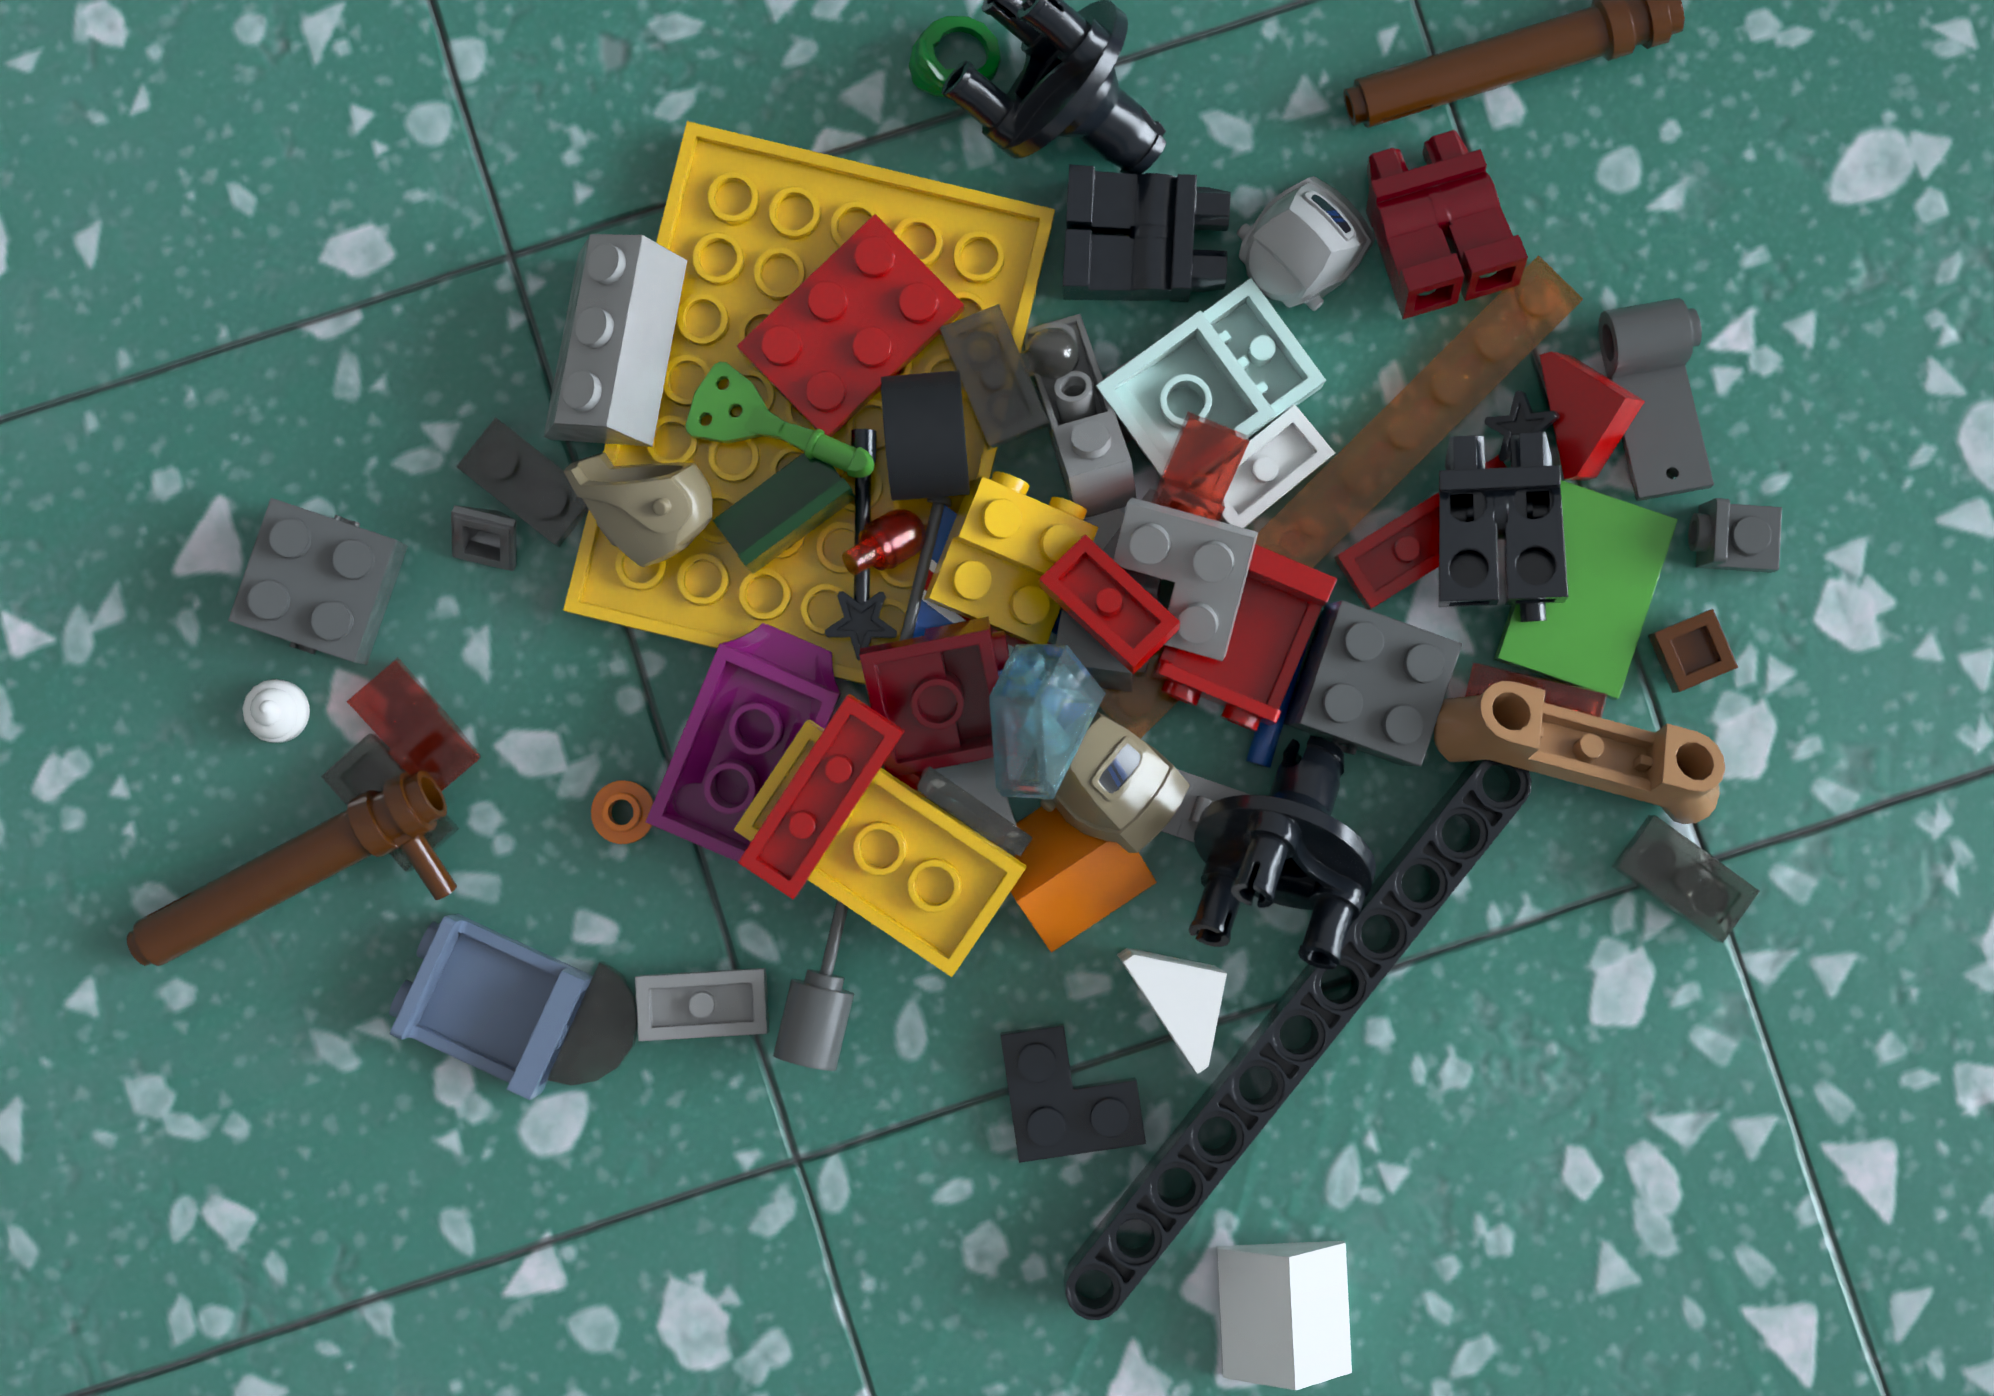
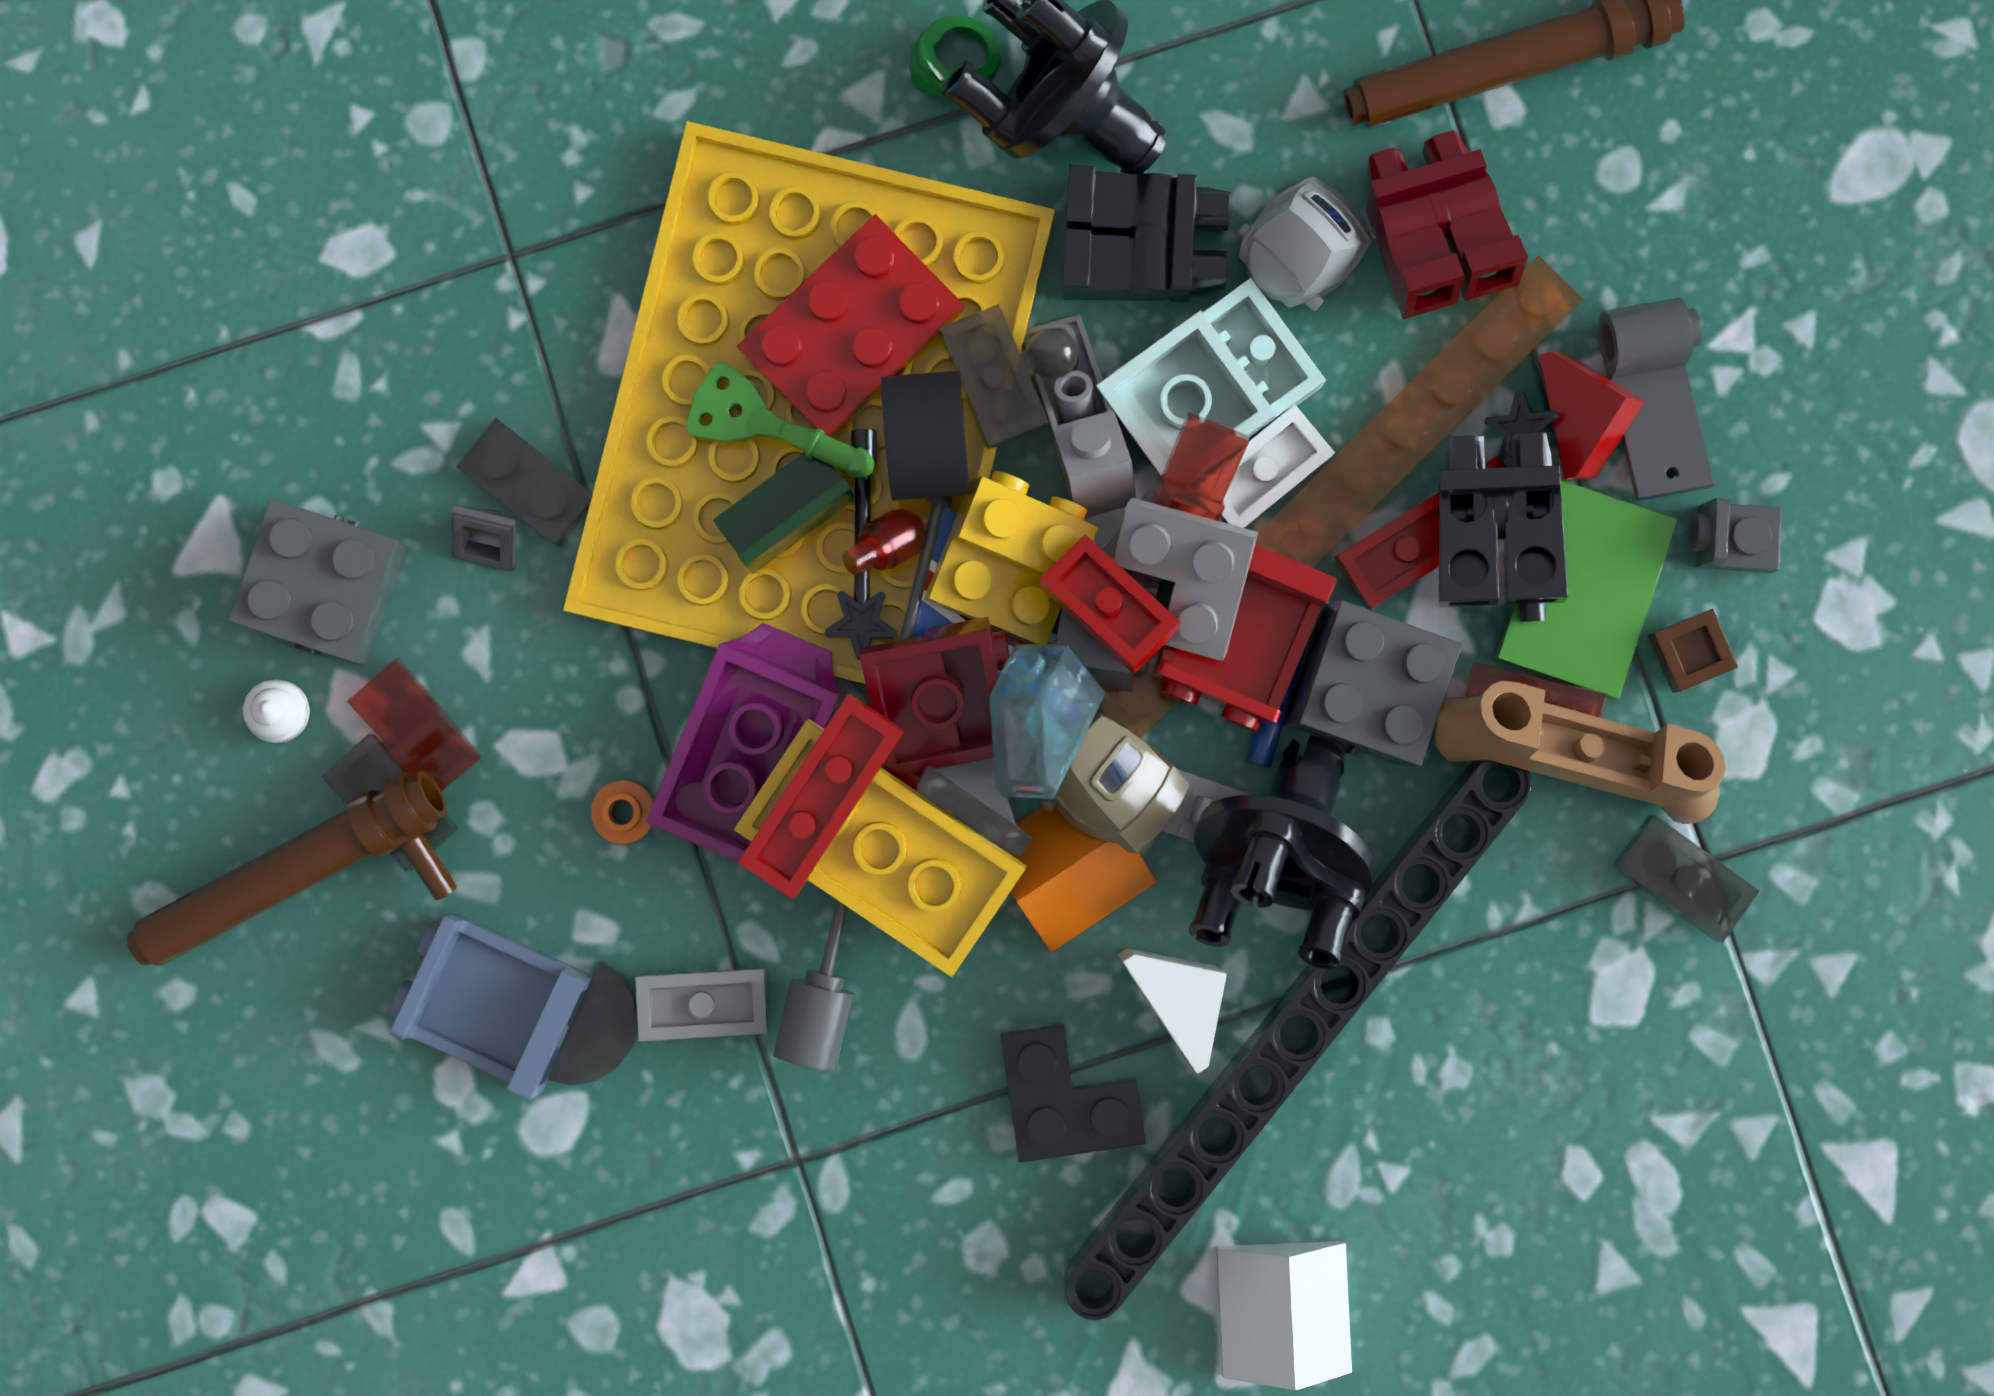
light grey slope [543,234,687,447] -> none
dark tan helmet [564,452,713,567] -> none

